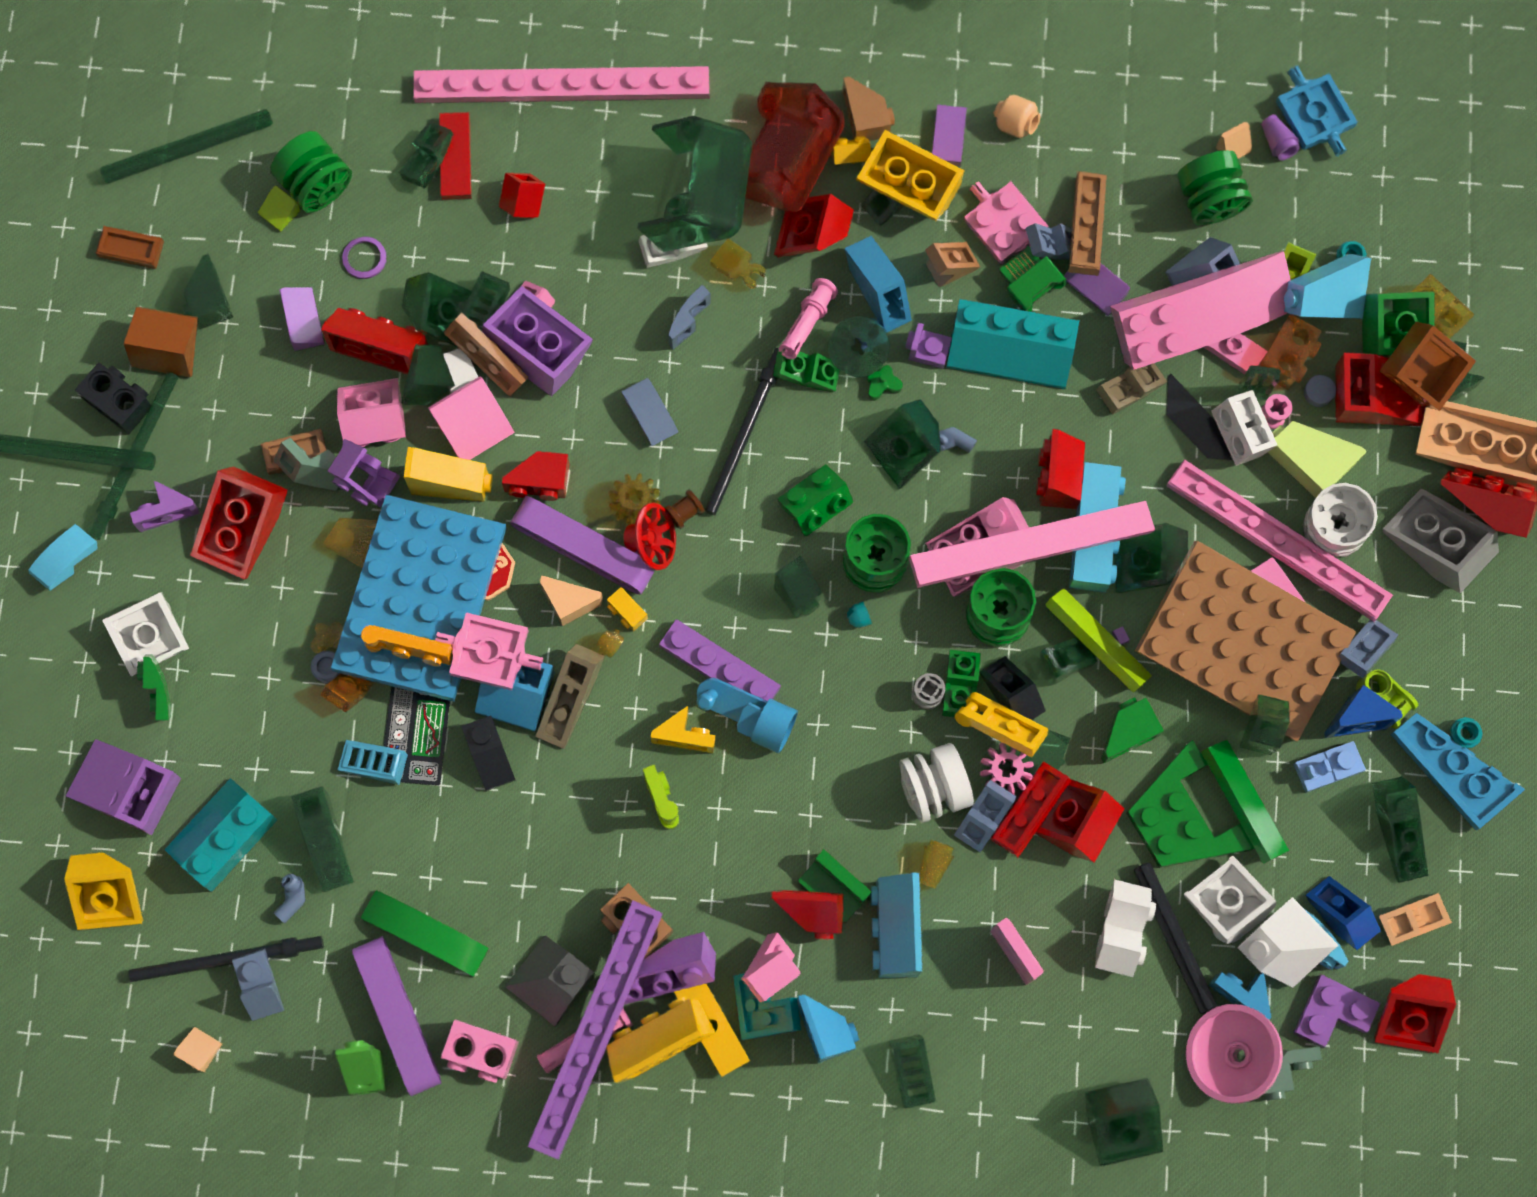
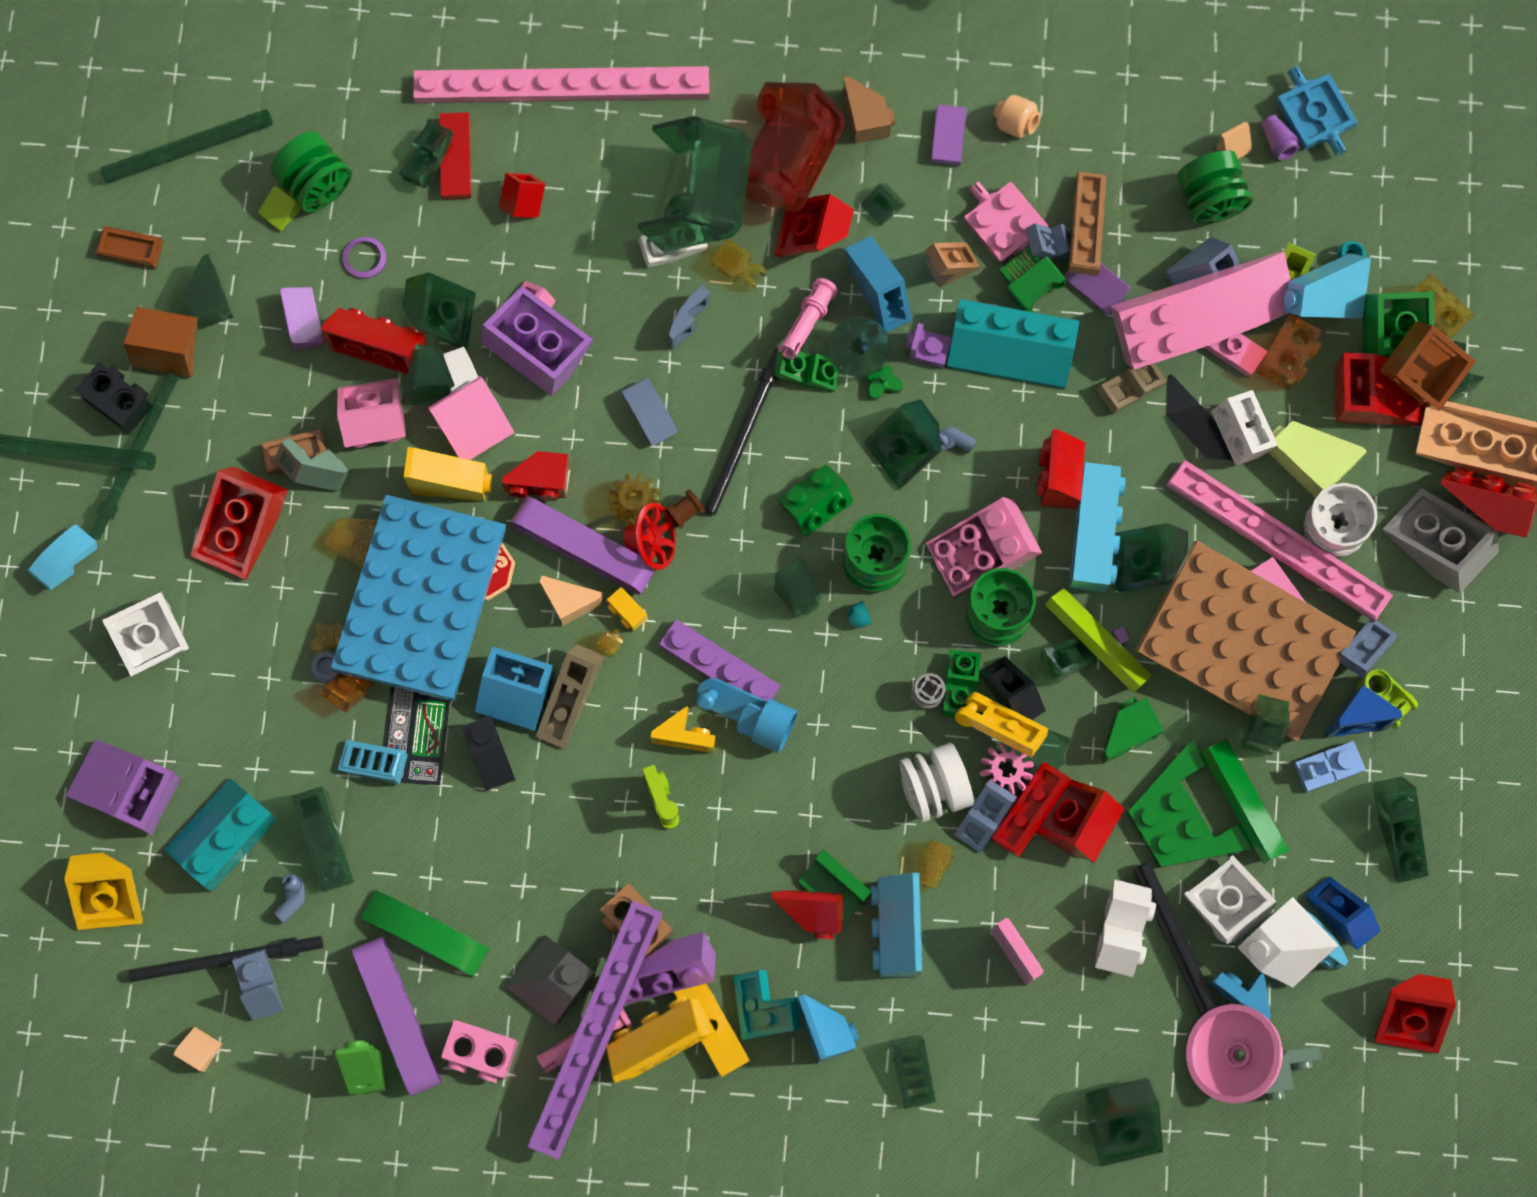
medium lavender slope [130,481,200,532] -> none
green slope [137,654,171,720] -> none
medium lavender window [327,439,400,507] -> none
light orange plate [361,625,453,667] -> none
bright pink plate [435,613,543,691] -> none
medium nougat plate [444,313,529,397] -> none
clear green slope [461,271,511,331] -> none
bright pink slope [742,932,800,1002] -> none
yellow piece [832,136,871,165] -> none
yellow slope [856,130,964,221] -> none
bright pink tile [909,501,1155,588] -> none
clear green tile [1237,365,1281,400] -> none
bright pink bush [1261,394,1292,429] -> none
medium lavender plate [1293,974,1380,1048] -> none
sand blue tile [1304,375,1336,407] -> none
light nougat slope [1379,893,1452,946] -> none
dark azure wing [1390,713,1525,831] -> none
teal plate [1450,717,1482,749] -> none

